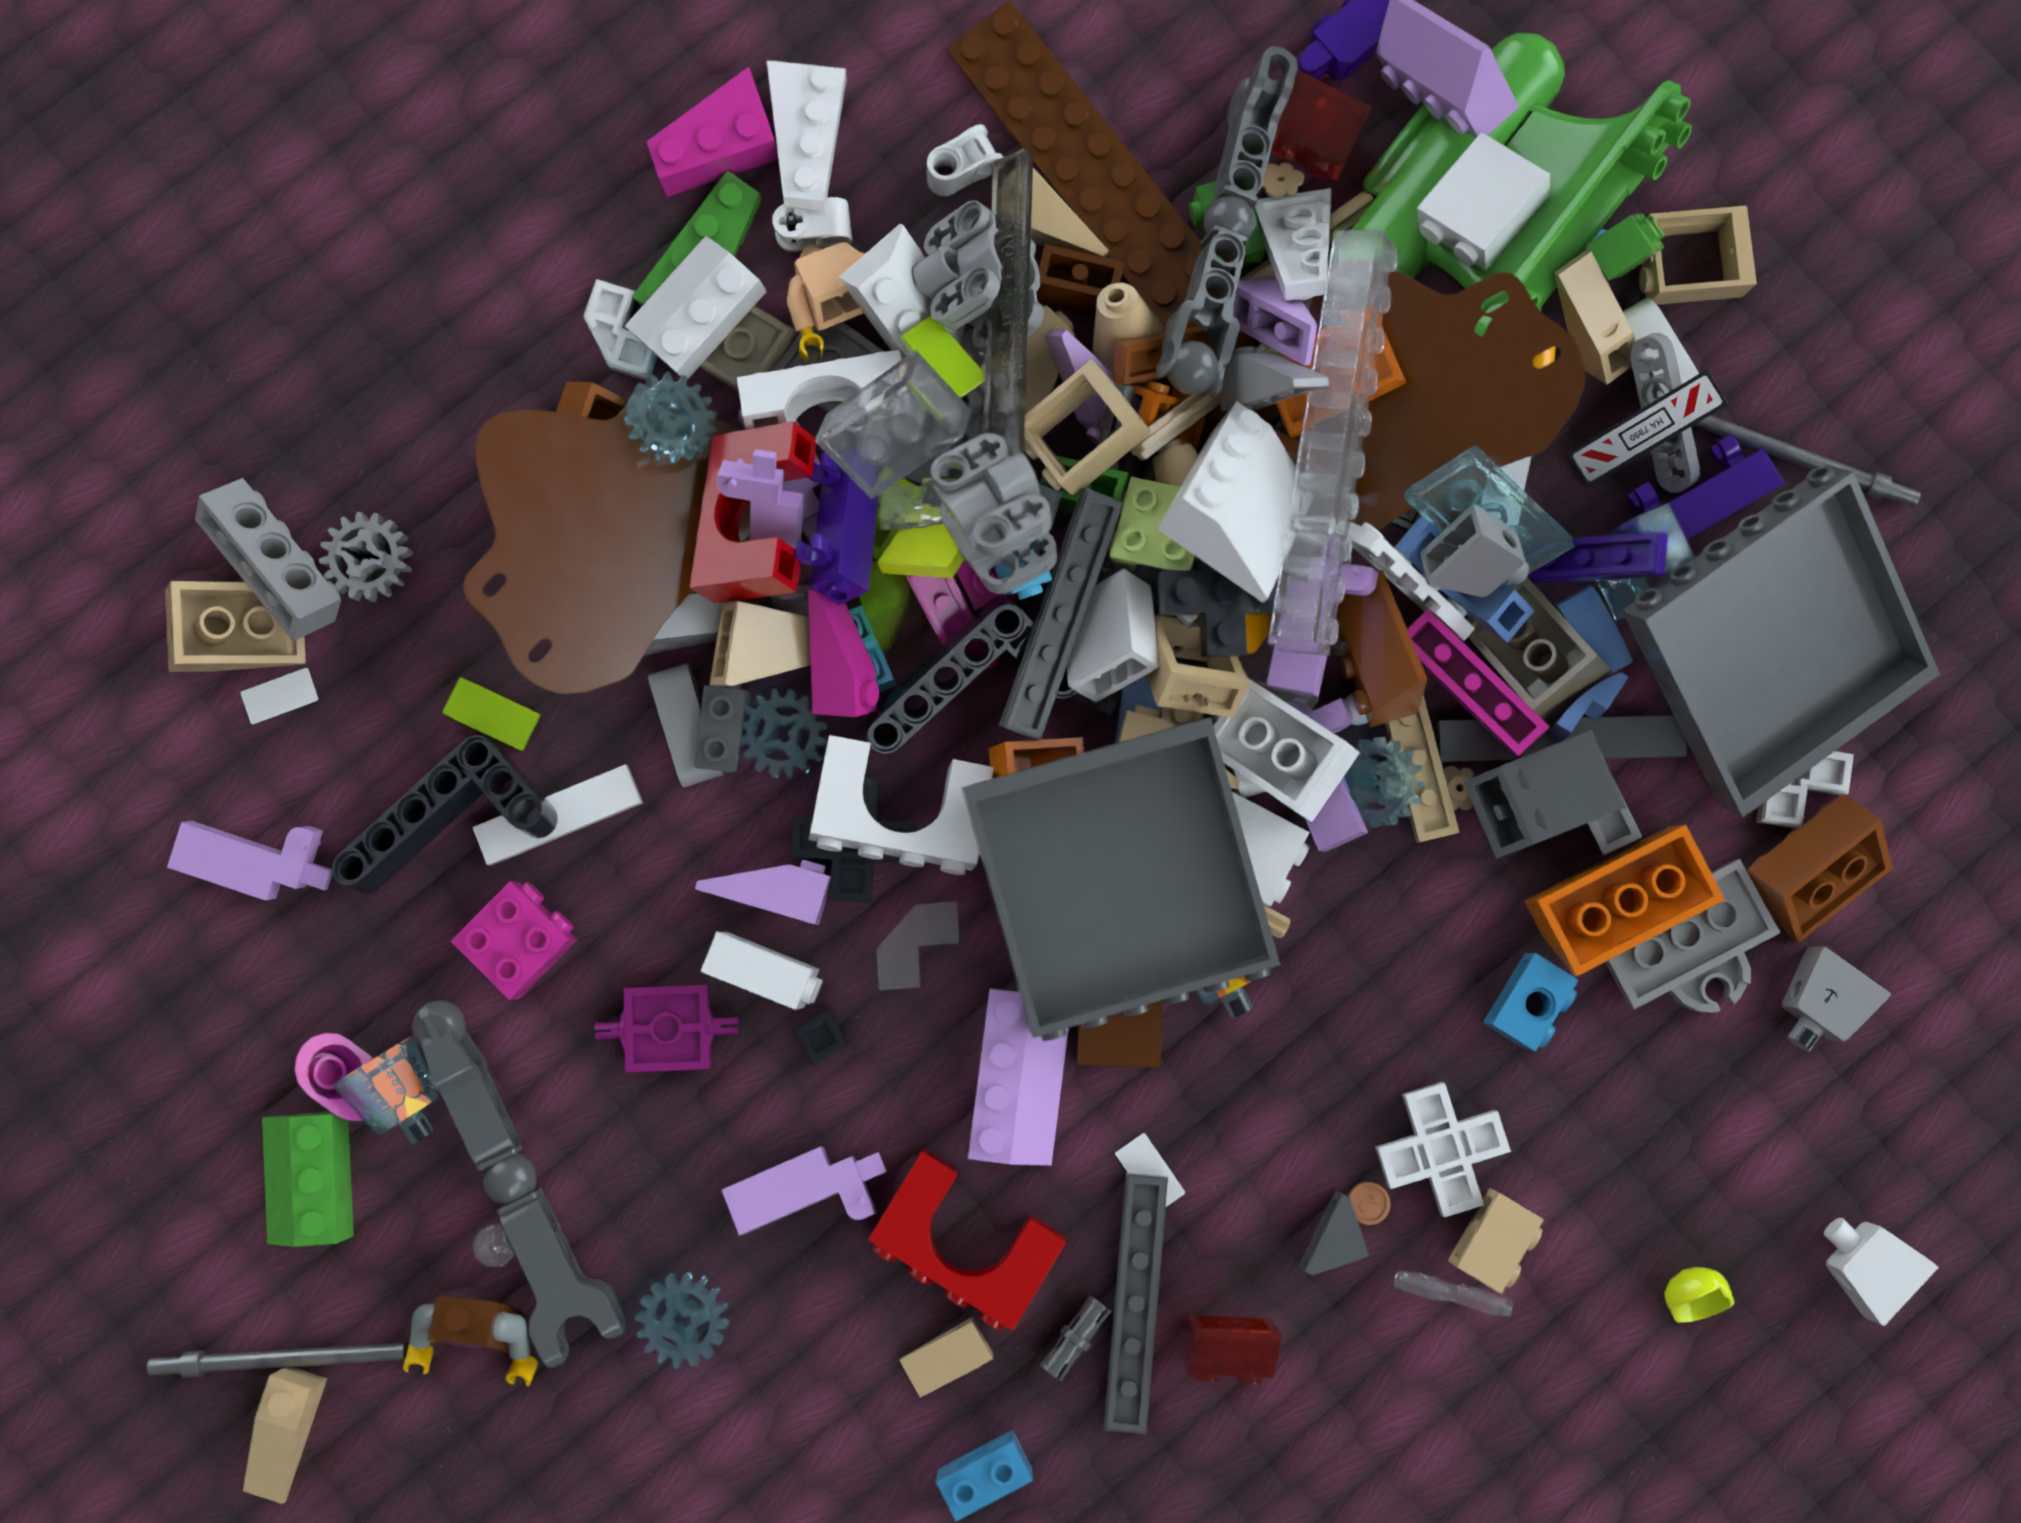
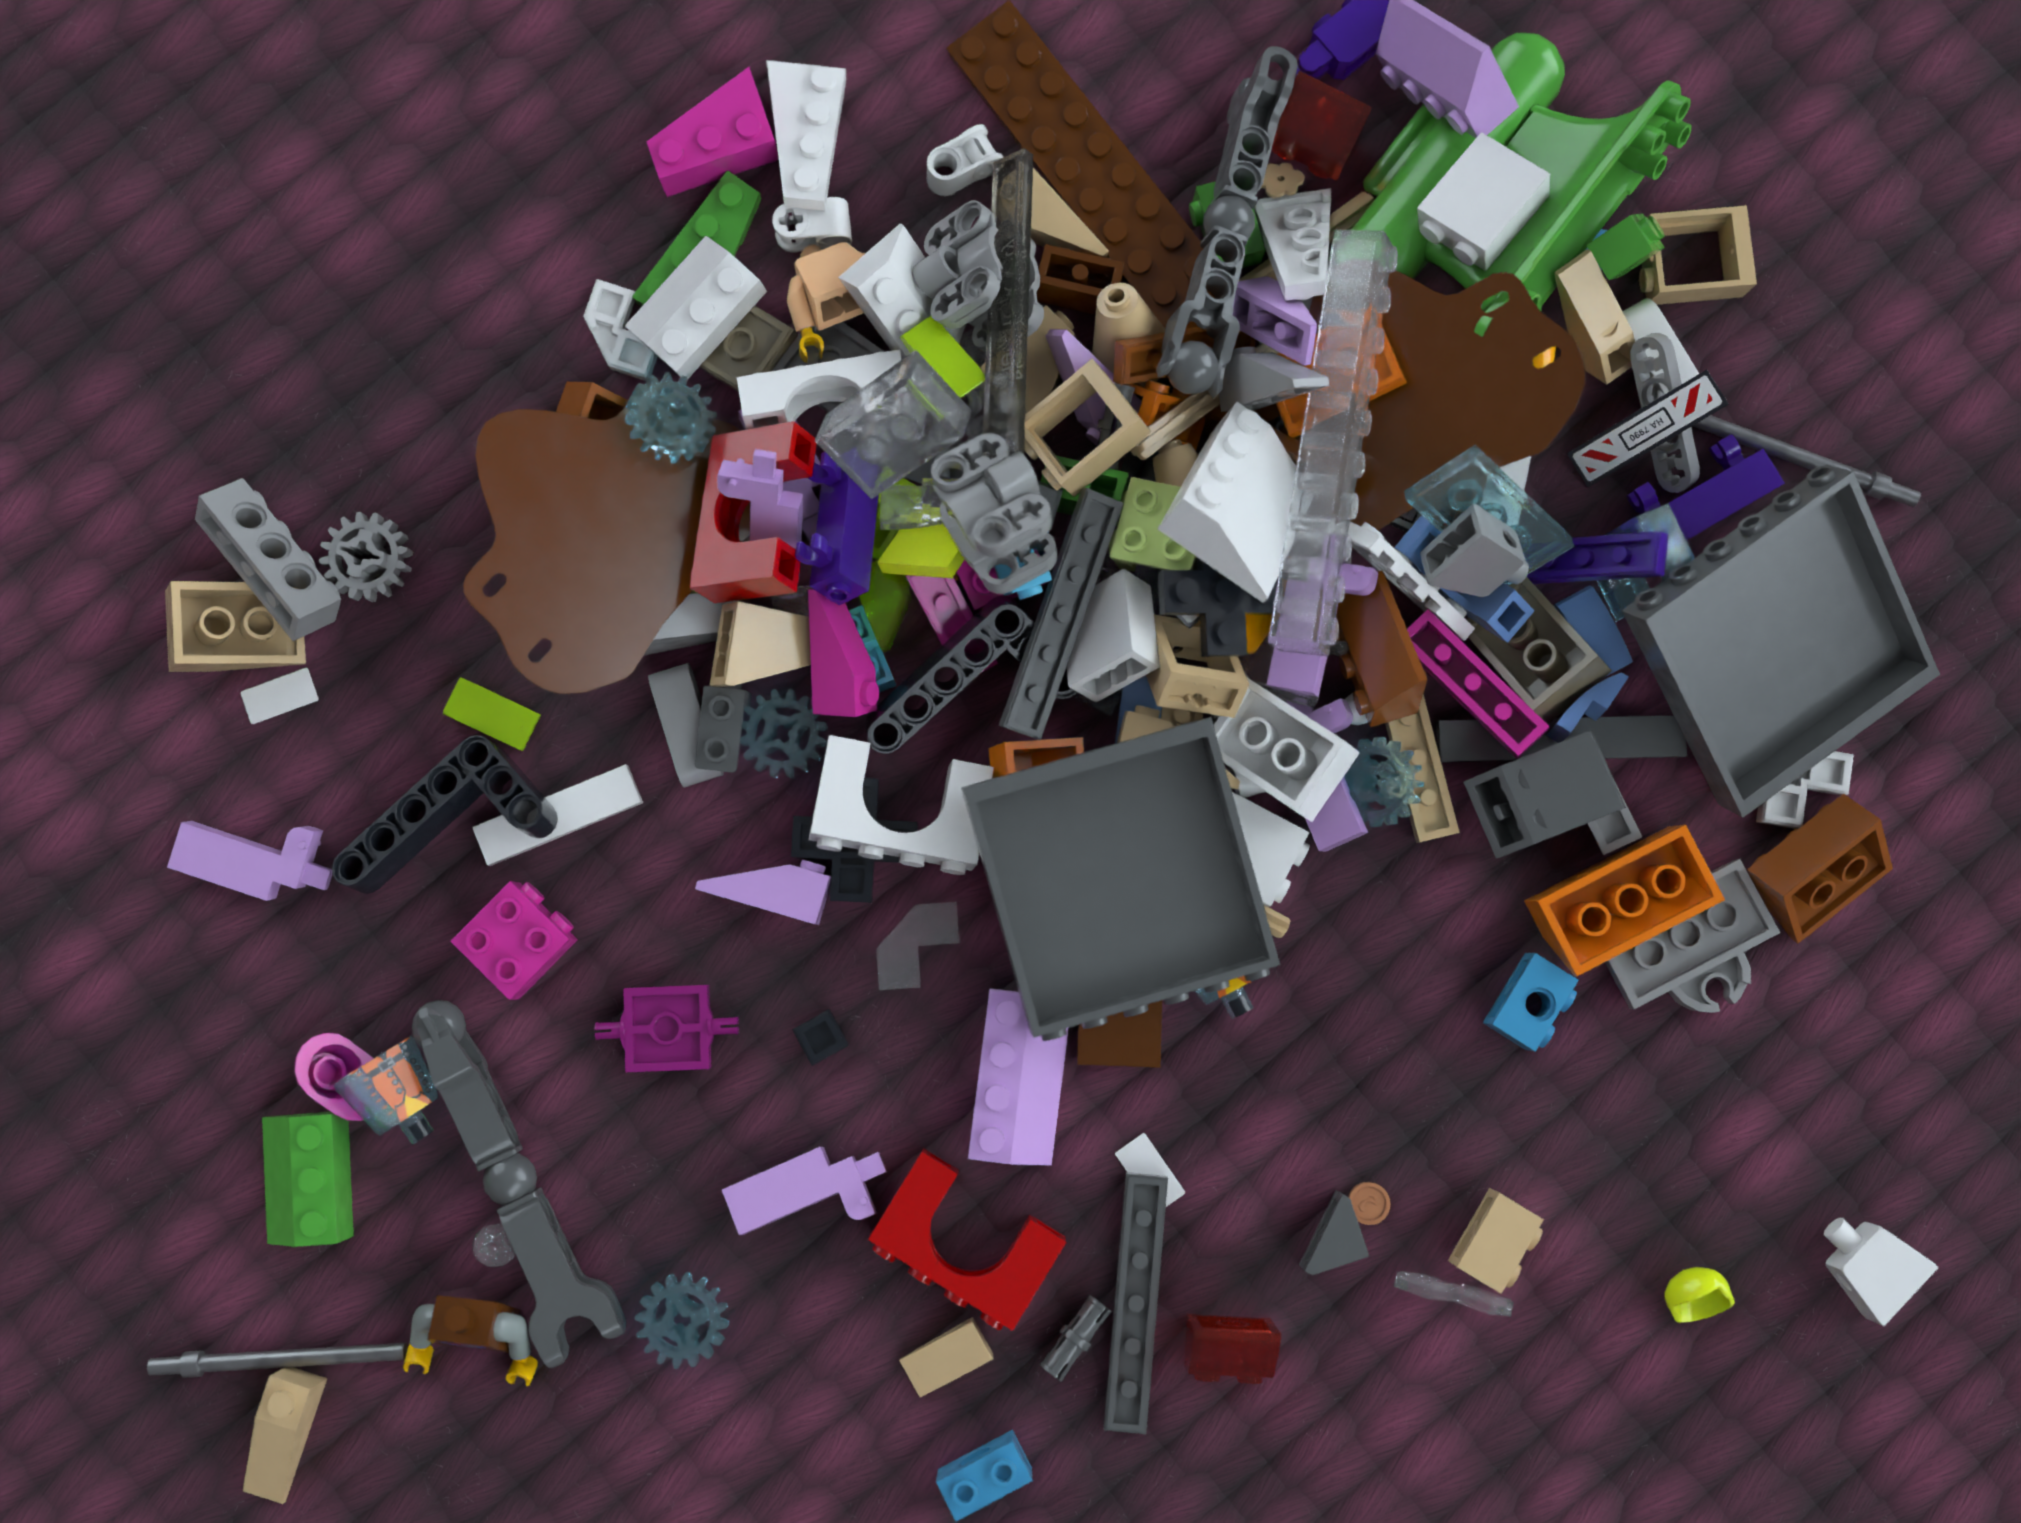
white brick [700,932,823,1010] -> none
white plate [1375,1082,1511,1217] -> none
tan plant [1443,766,1474,810] -> none
light grey torso [1782,946,1891,1052] -> none

